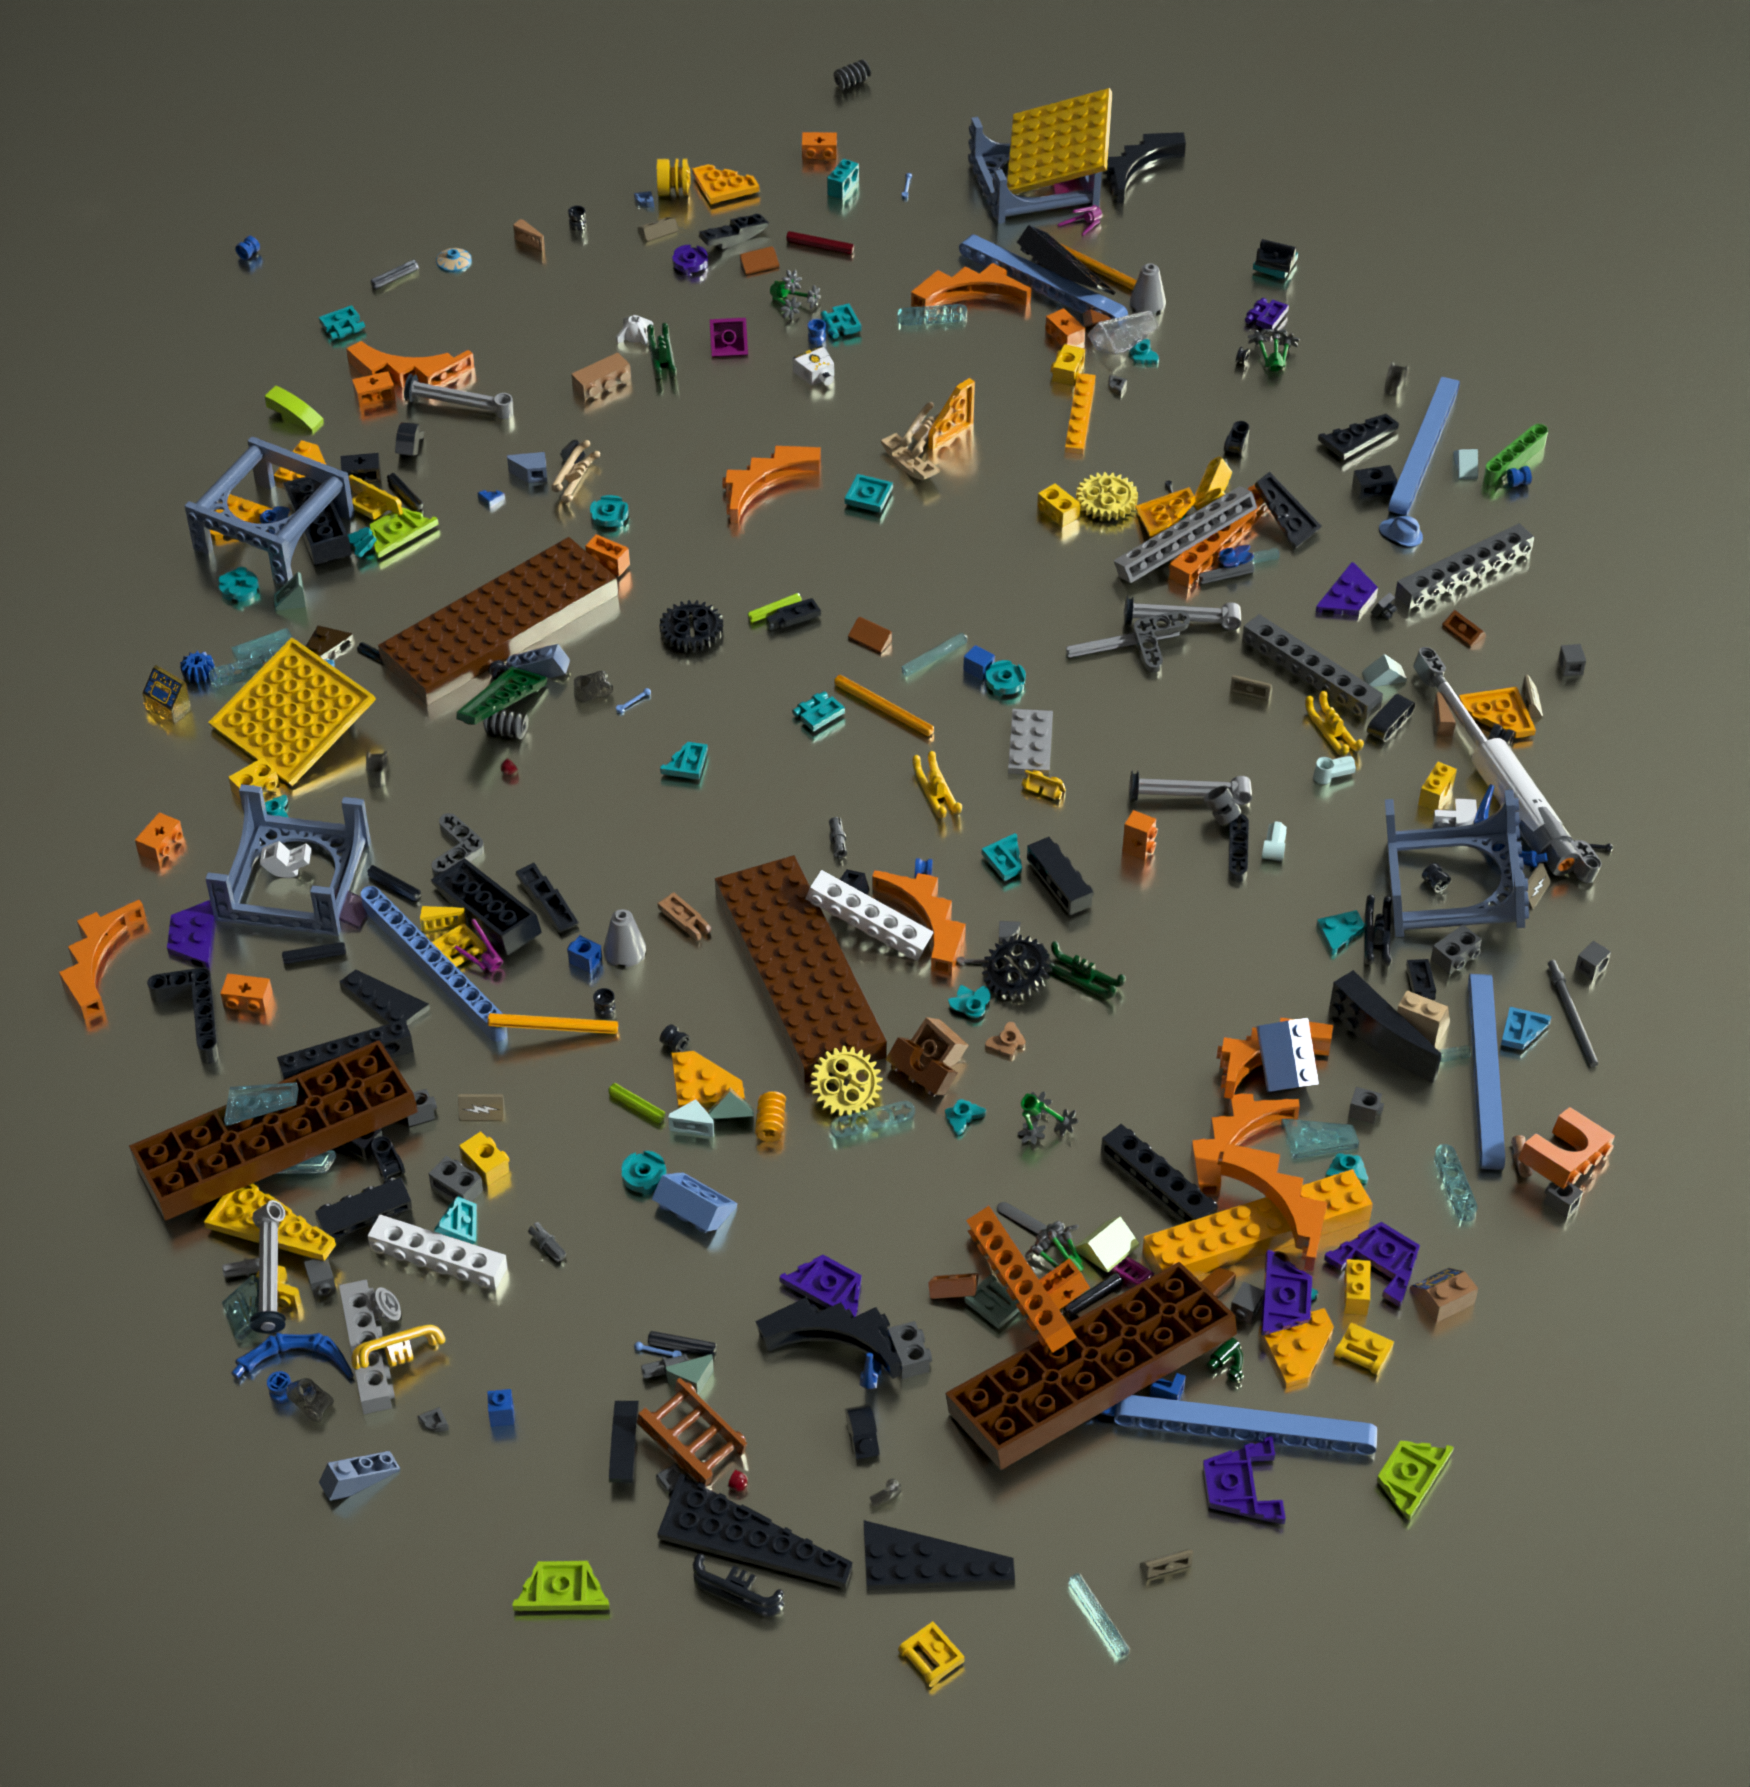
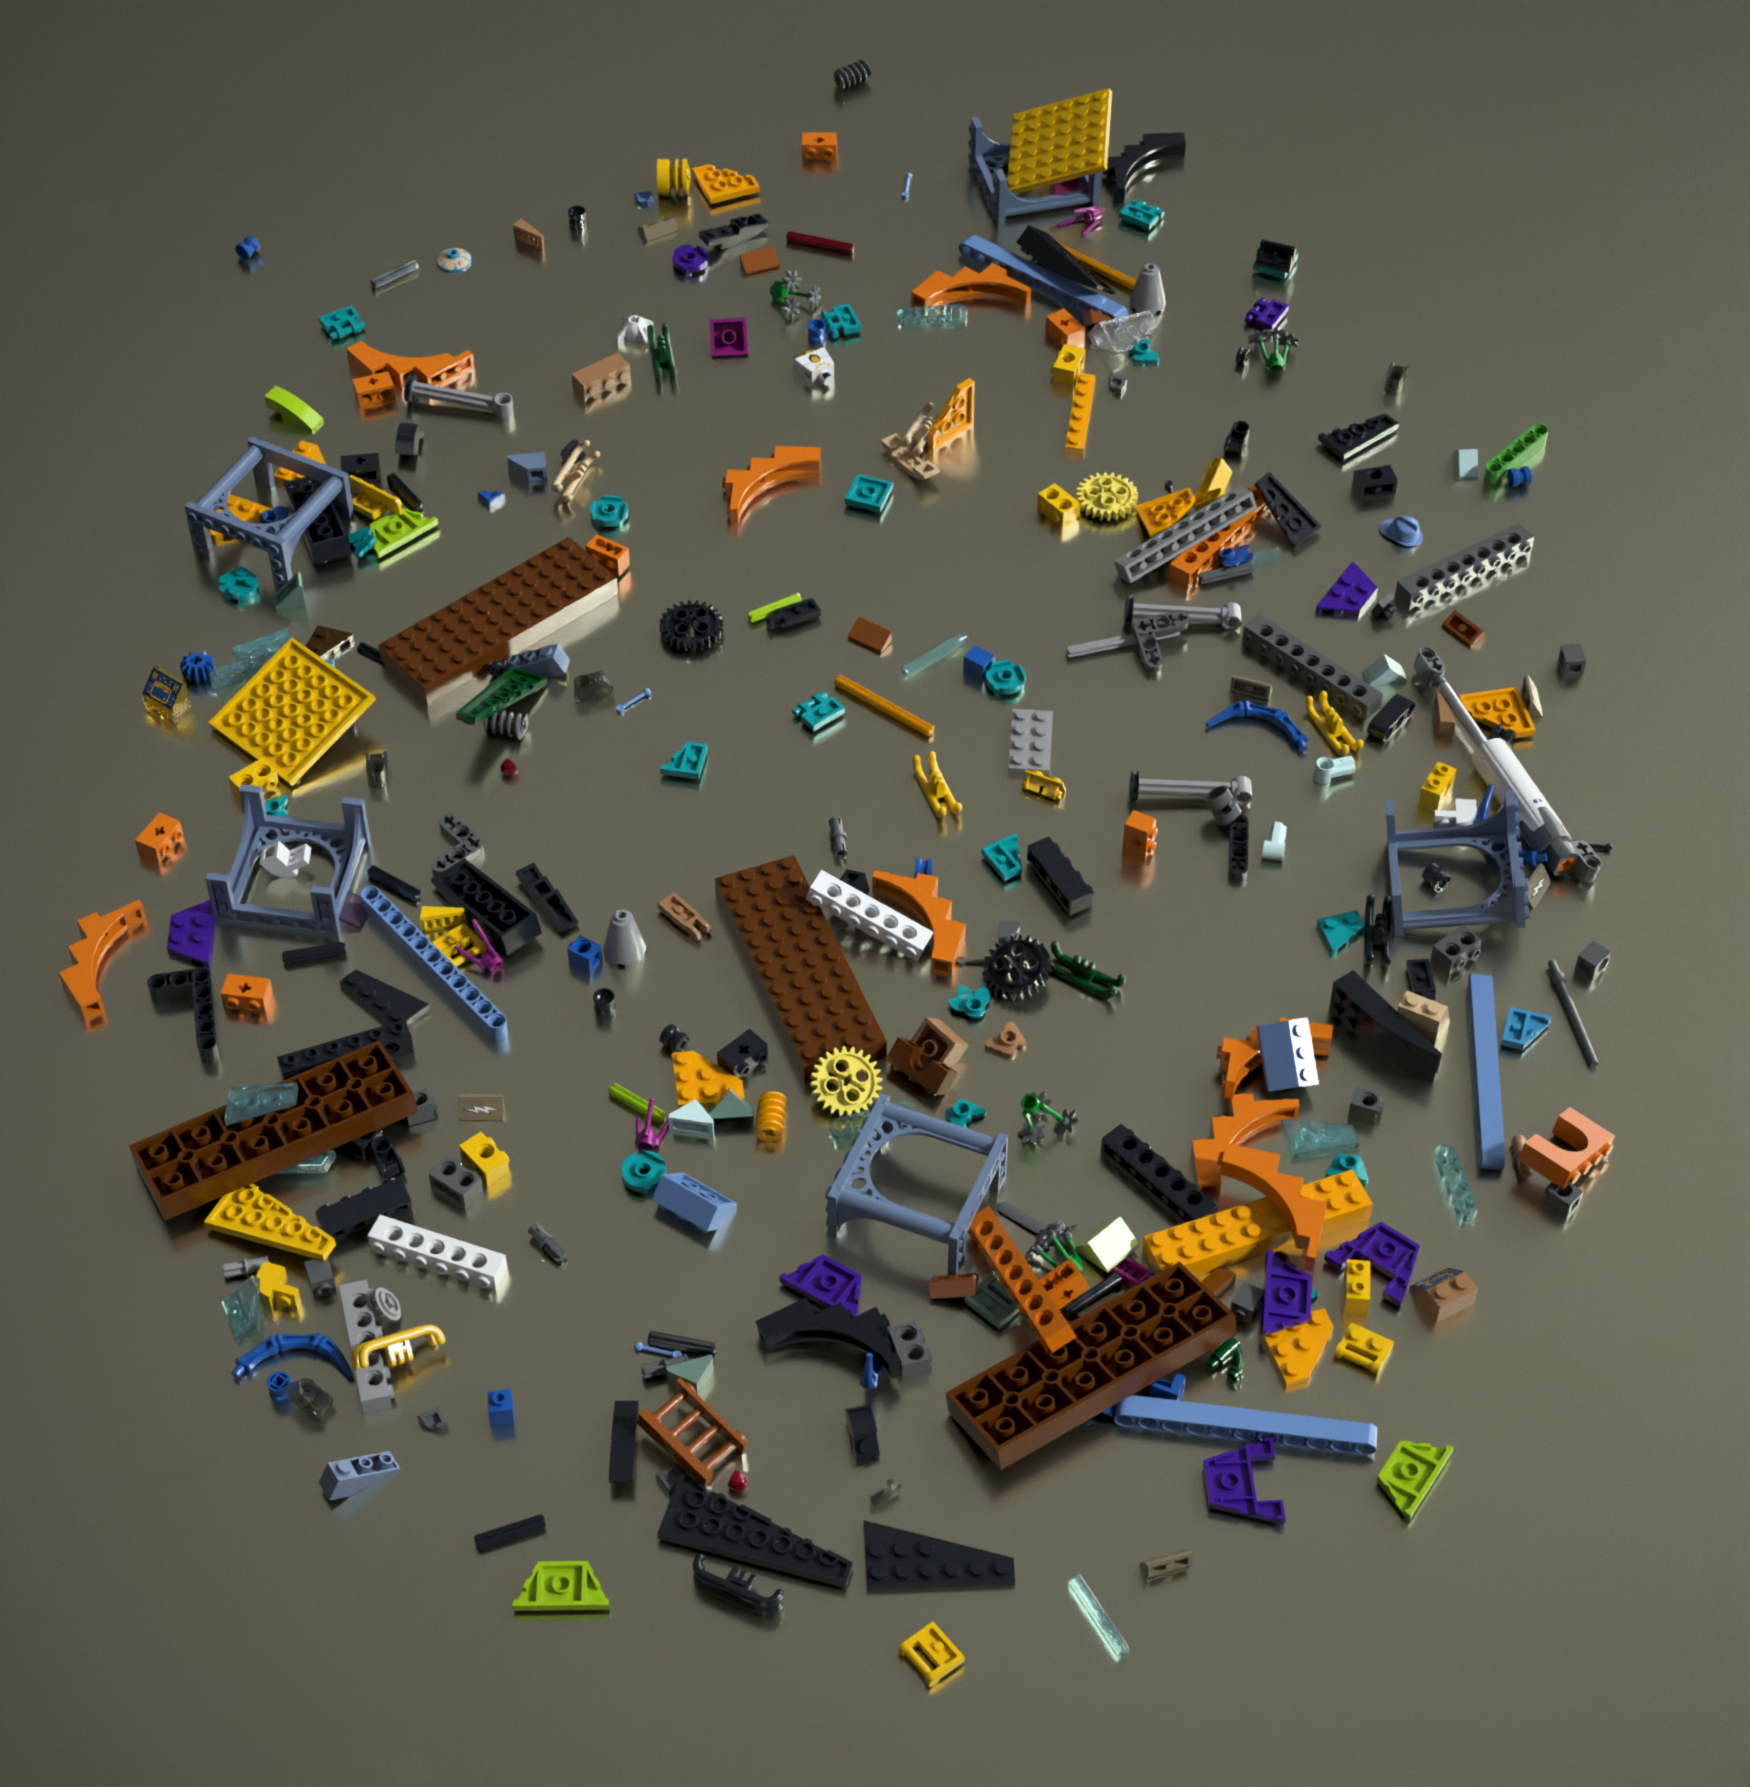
light grey piece [250,1200,286,1334] -> none
teal wing [434,1196,477,1244] -> none
light orange axle [487,1013,618,1034] -> none
teal brick [827,159,859,200] -> none
medium blue beam [1388,377,1460,516] -> none
clear light blue axle [1439,1045,1471,1062] -> none
none -> black axle [474,1514,546,1549]
none -> magenta plant [635,1098,672,1151]
none -> black brick [717,1029,768,1078]
none -> sand blue arch [825,1093,1008,1275]
none -> teal plate [1119,199,1165,230]
none -> blue animal [1205,700,1308,752]

